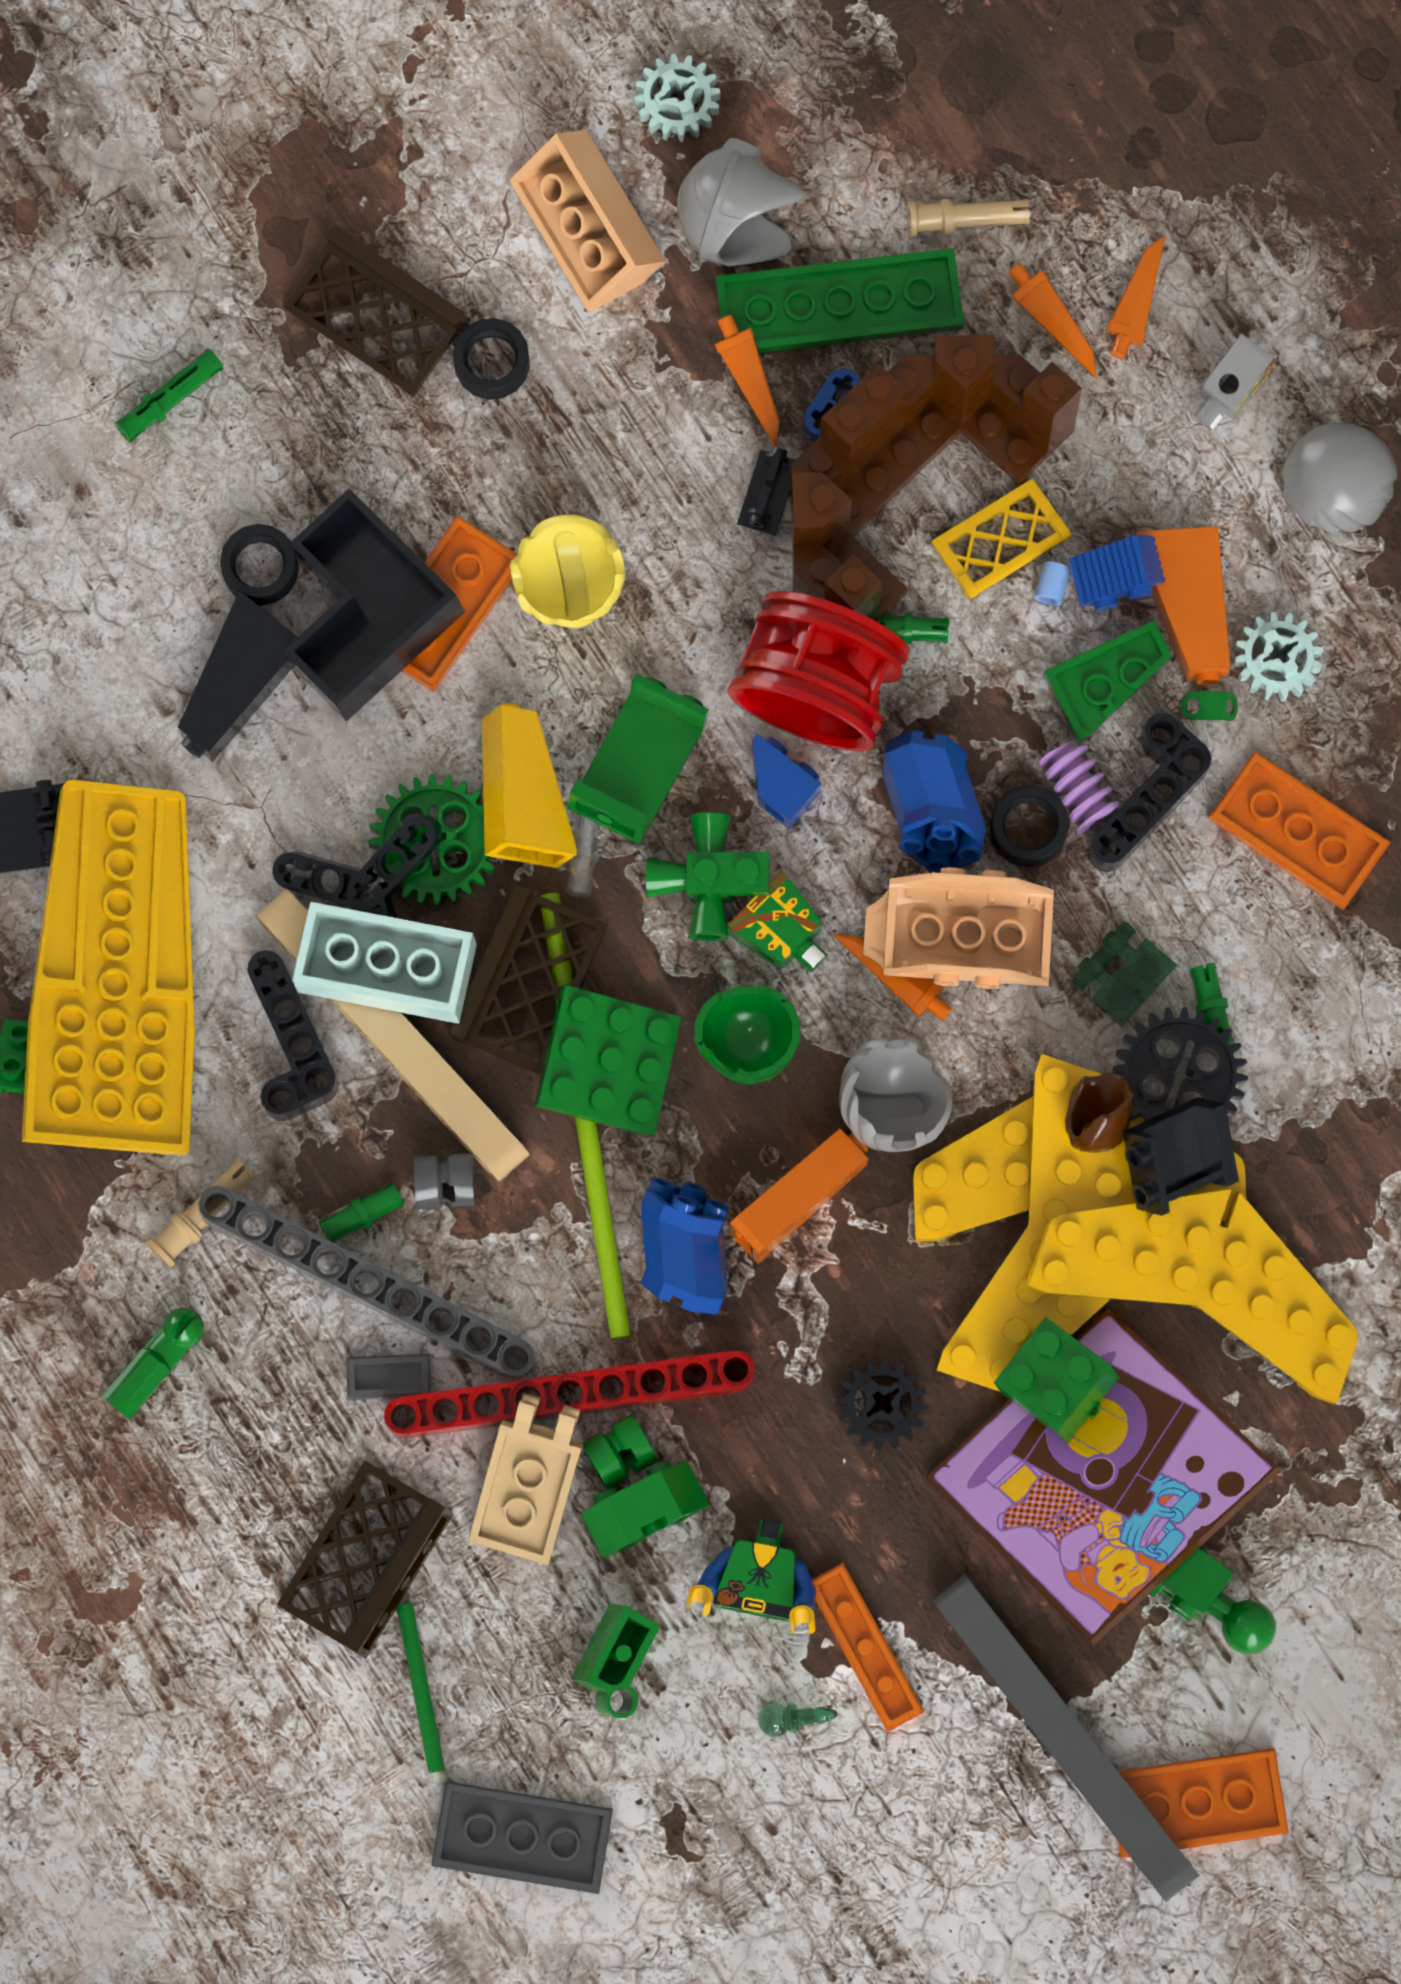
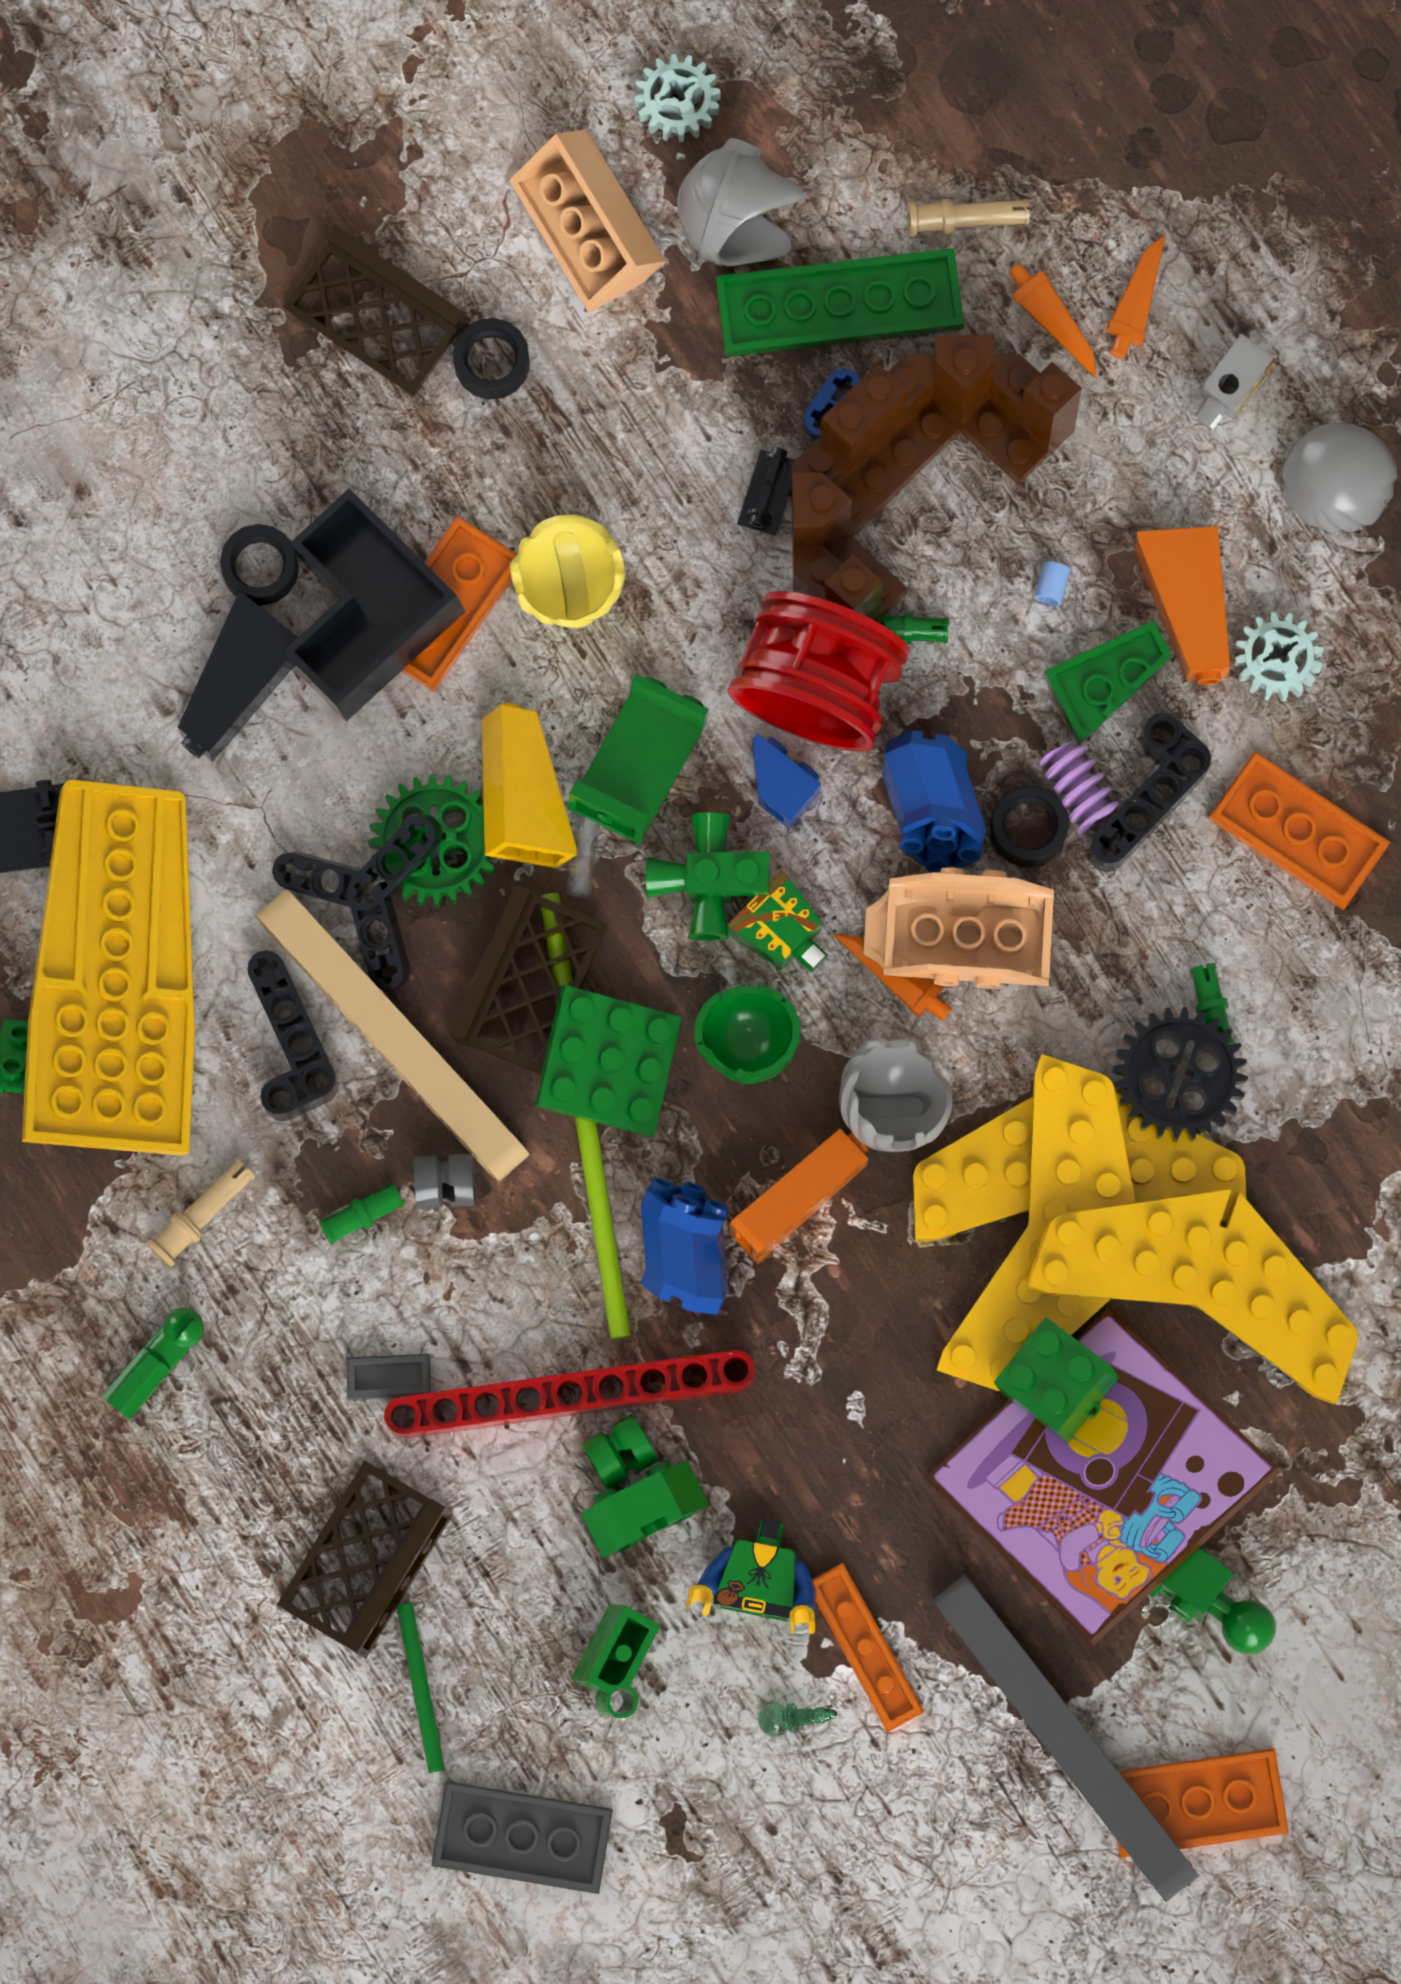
green pin [114,348,224,443] -> none
dark grey beam [198,1186,535,1380] -> none
light aqua brick [292,902,477,1024] -> none
tan tile [468,1393,583,1565] -> none
orange bar [714,314,780,447] -> none
black gear [837,1359,928,1451] -> none
yellow window [931,478,1072,600] -> none
reddish brown hair [1065,1072,1134,1153] -> none
blue brick [1068,535,1165,611] -> none
clear green plate [1070,921,1177,1028] -> none
black panel [1123,1097,1239,1216] -> none
green piece [1181,691,1238,721] -> none

